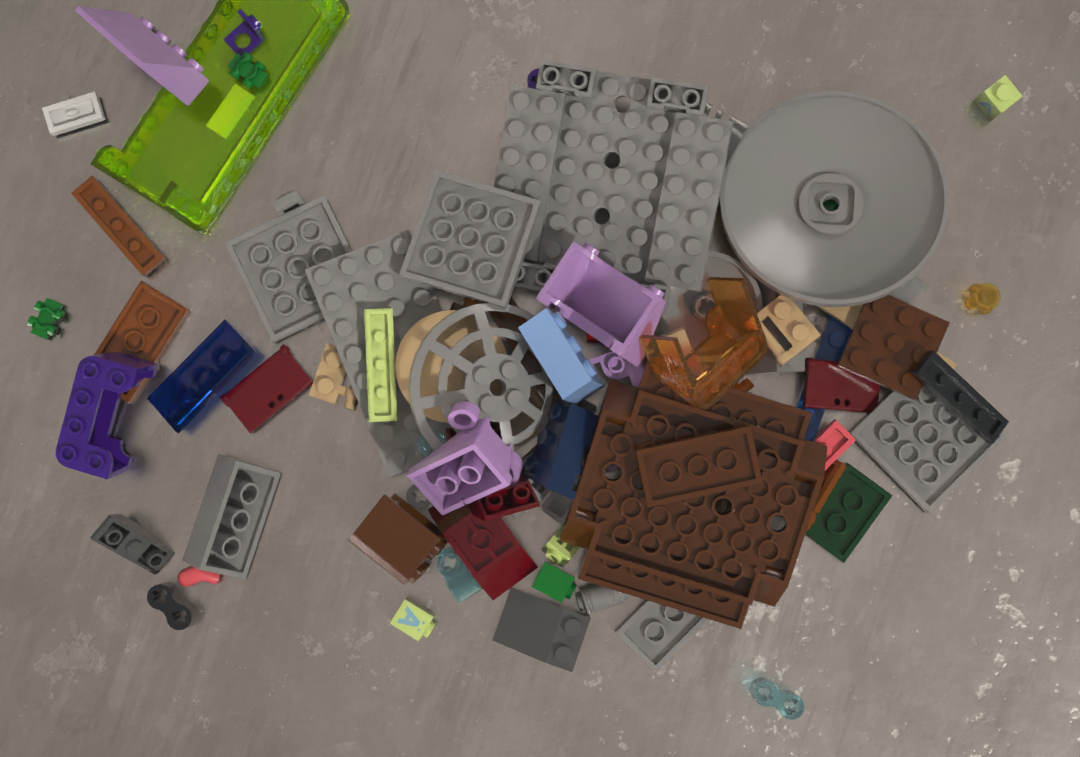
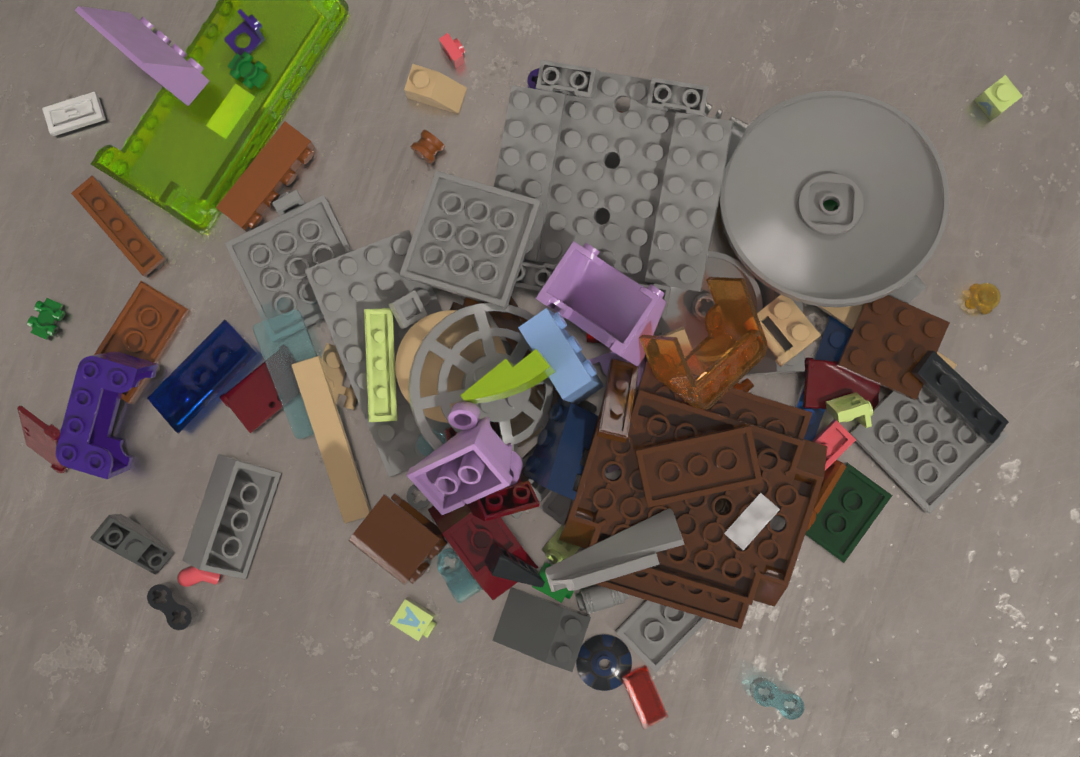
none -> dark red door [17,406,67,473]
none -> dark orange brick [216,121,315,232]
none -> clear light blue piece [253,310,342,439]
none -> tan tile [291,355,371,524]
none -> light grey plate [388,290,428,329]
none -> tan slope [404,64,467,114]
none -> dark orange wheel [410,129,445,164]
none -> coral plate [439,33,465,69]
none -> lime slope [460,349,556,404]
none -> black slope [484,544,545,588]
none -> light grey wedge [545,508,684,592]
none -> dish [576,634,632,691]
none -> reddish brown tile [597,358,639,443]
none -> clear red tile [621,665,669,729]
none -> flat silver sticker [724,493,780,550]
none -> yellowish green bracket [826,392,873,428]

